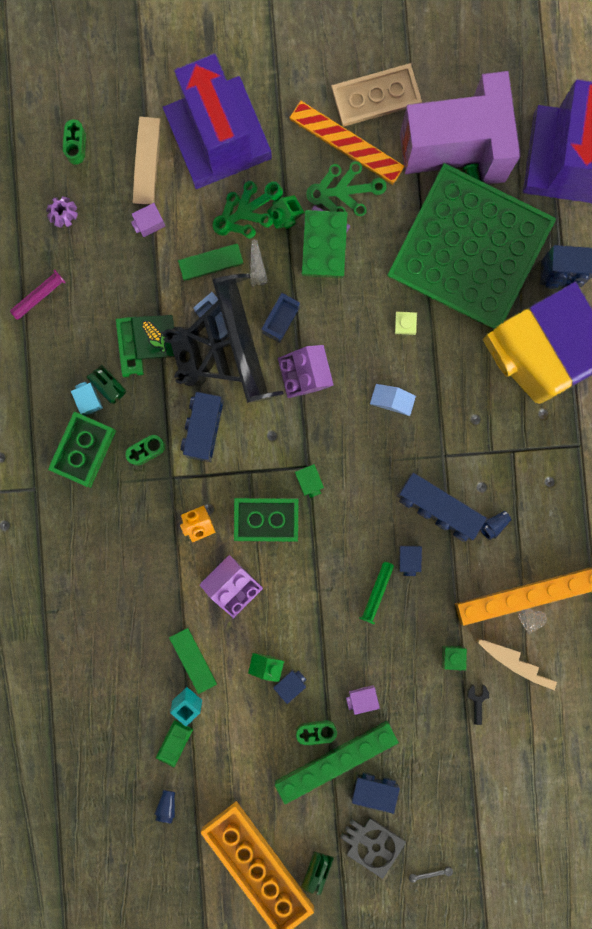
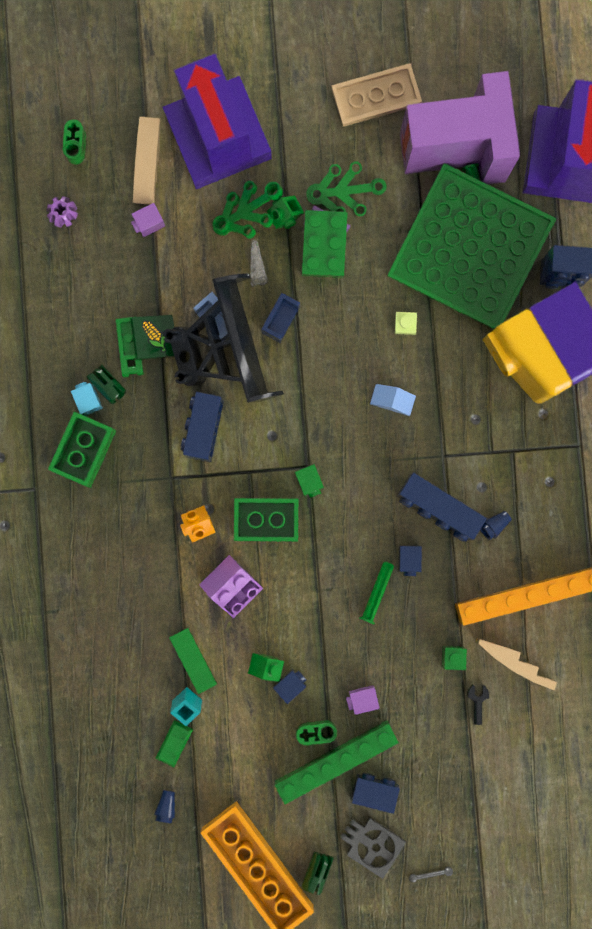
magenta axle [10,270,66,320] -> none
green beam [125,435,165,466] -> none
green tile [178,243,244,281] -> none
medium lavender slope [278,345,333,398] -> none
tile [290,101,405,185] -> none
clear tile [518,608,547,634] -> none

